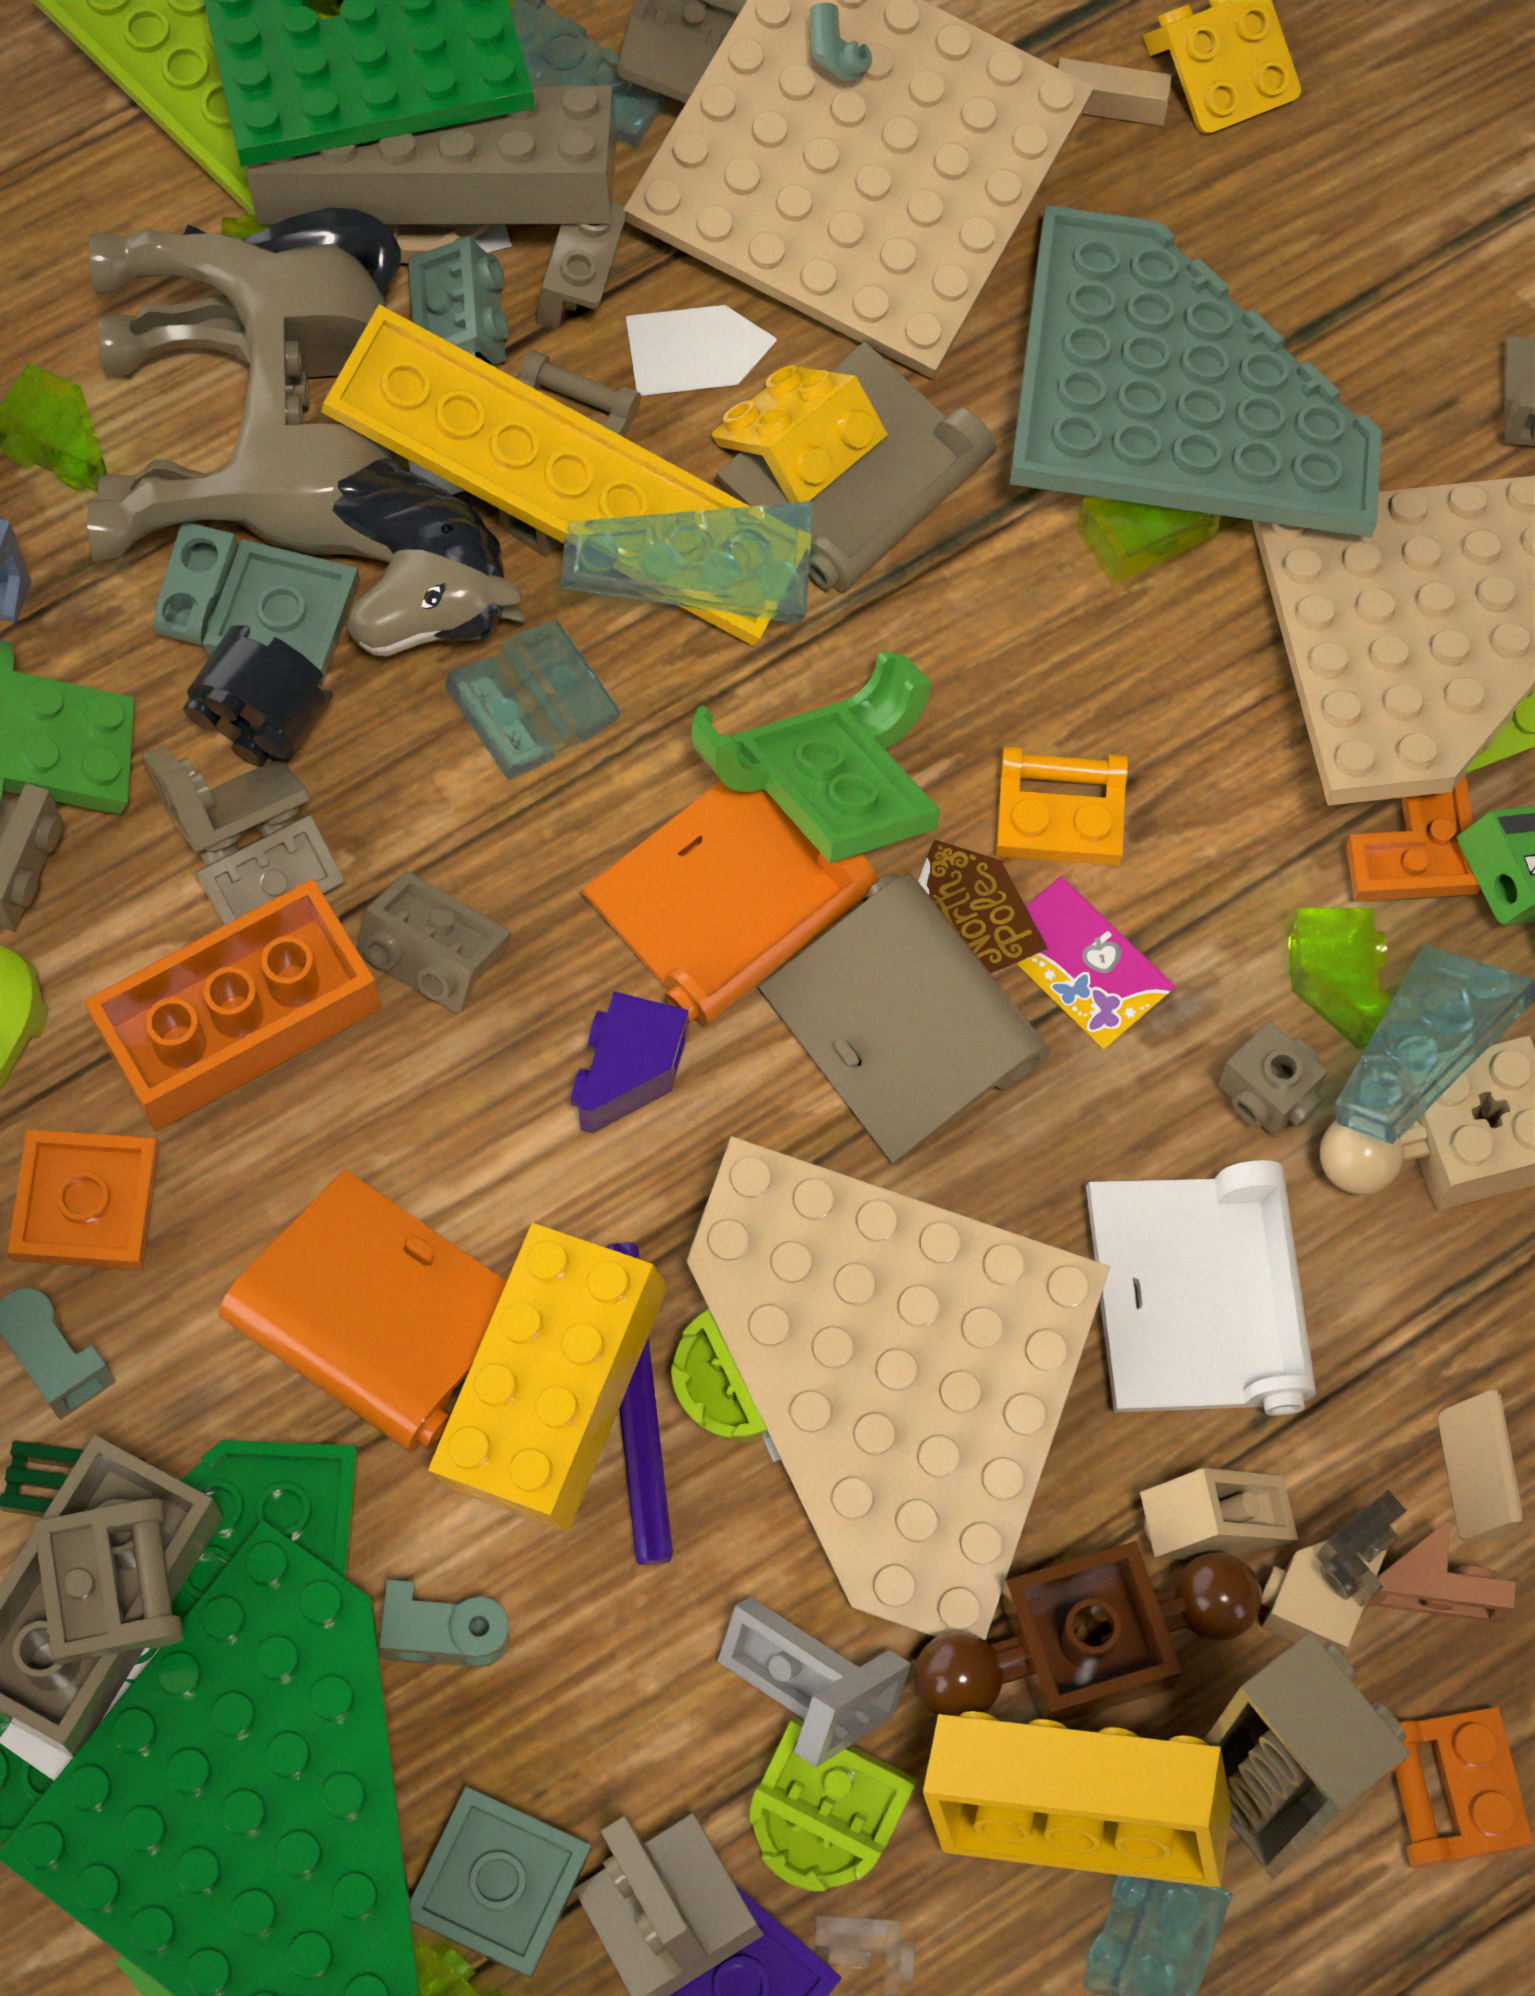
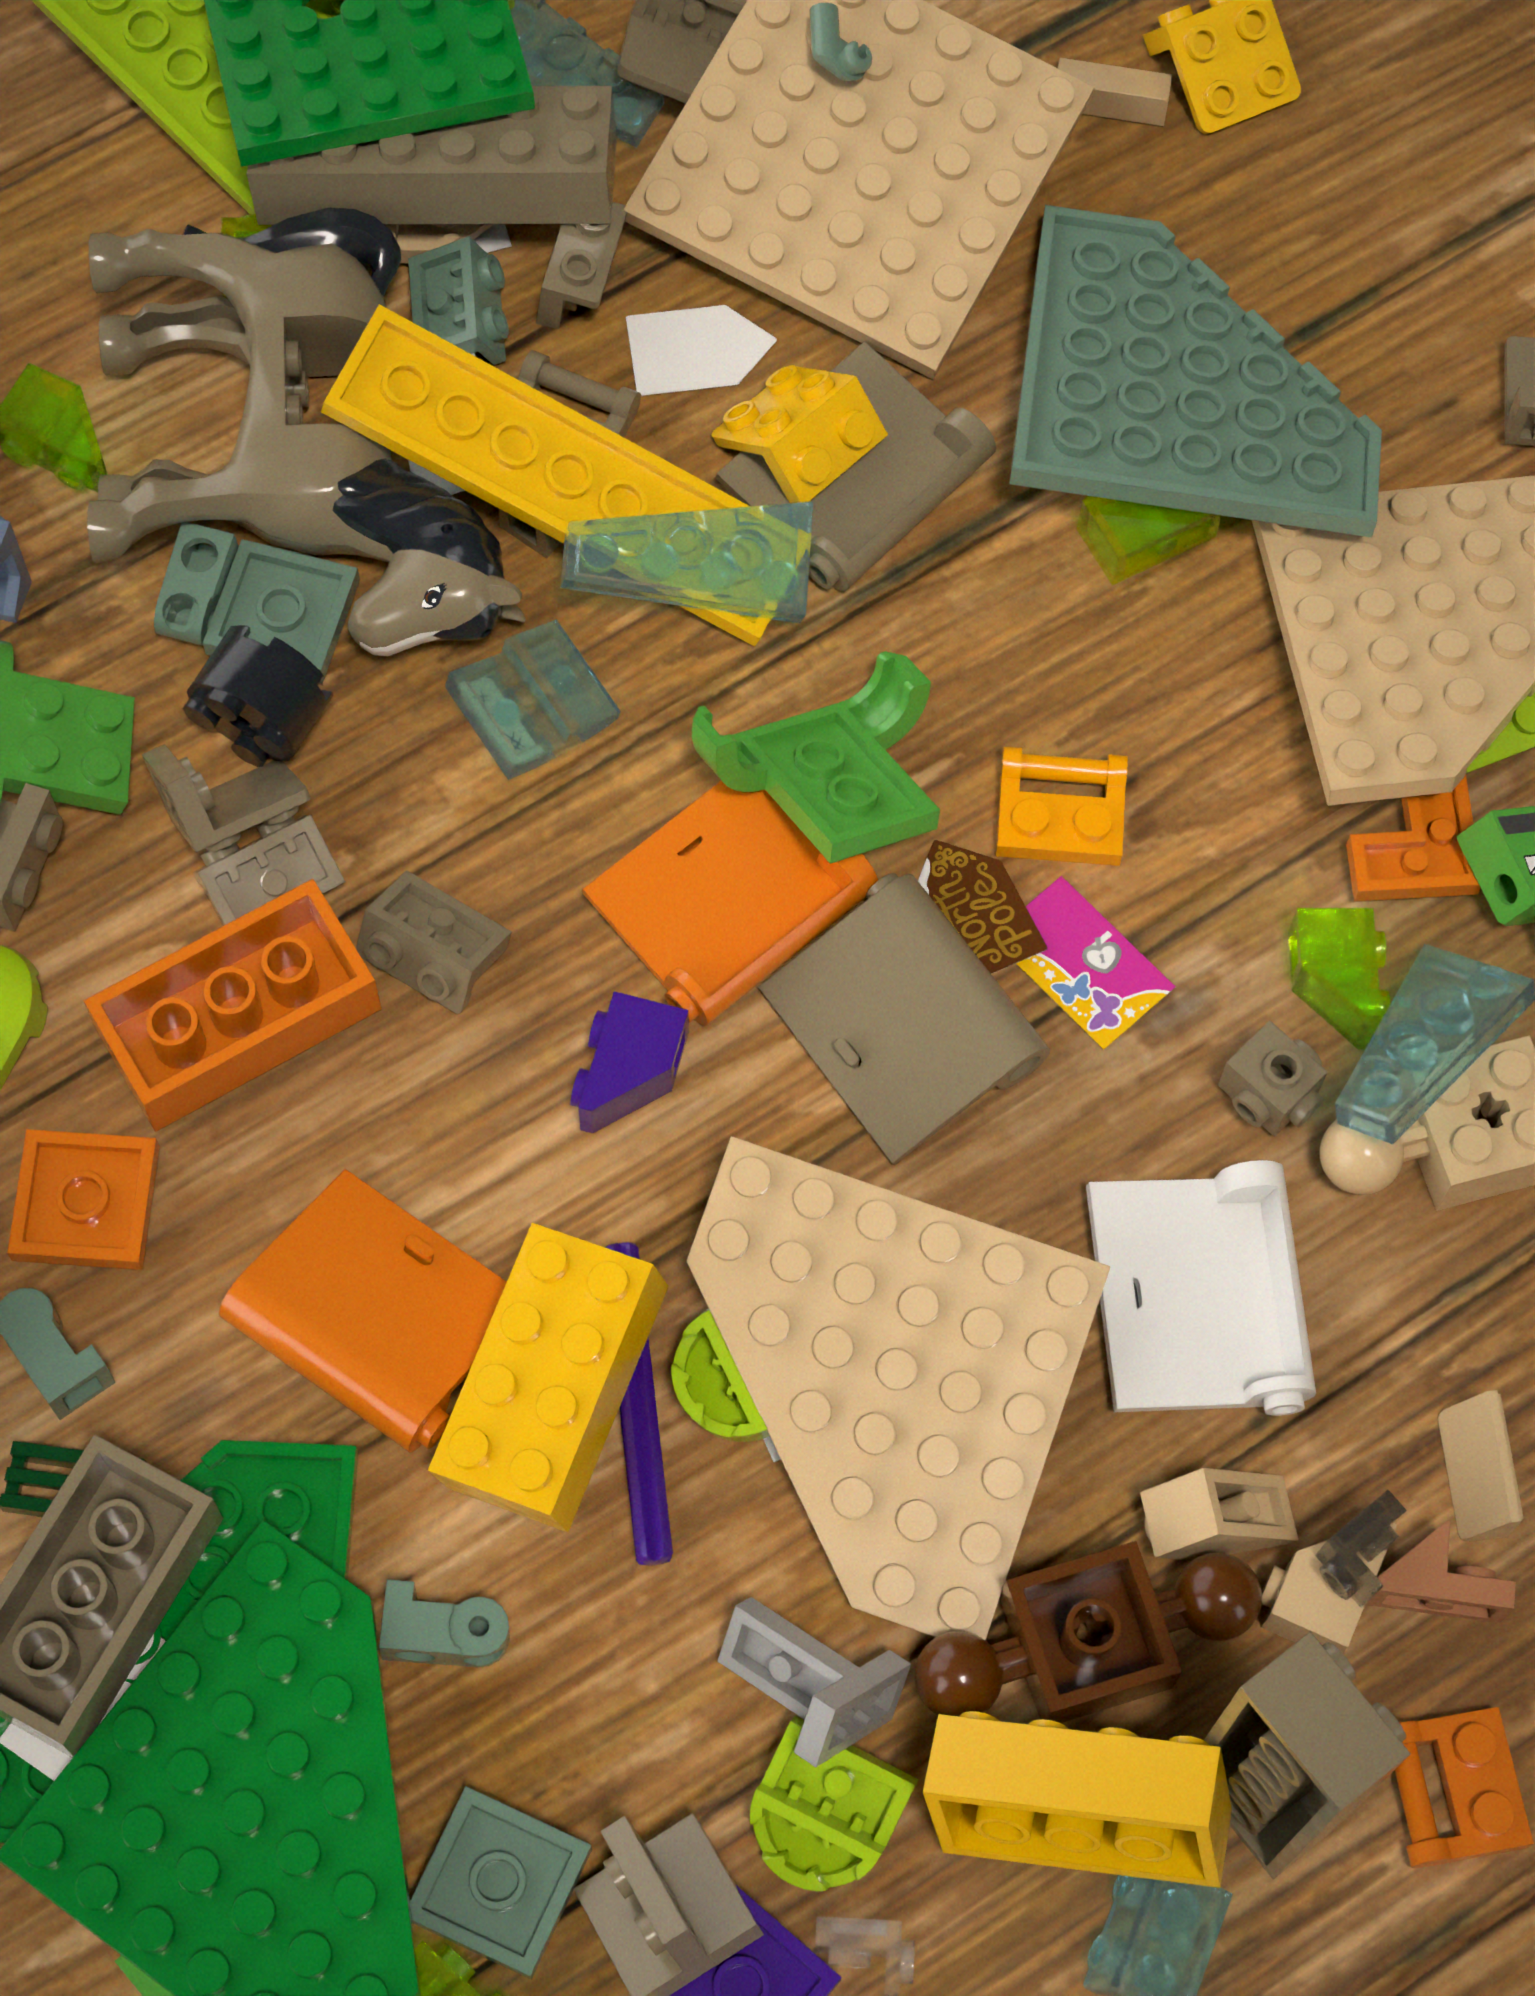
dark tan plate [33,1499,184,1665] -> none

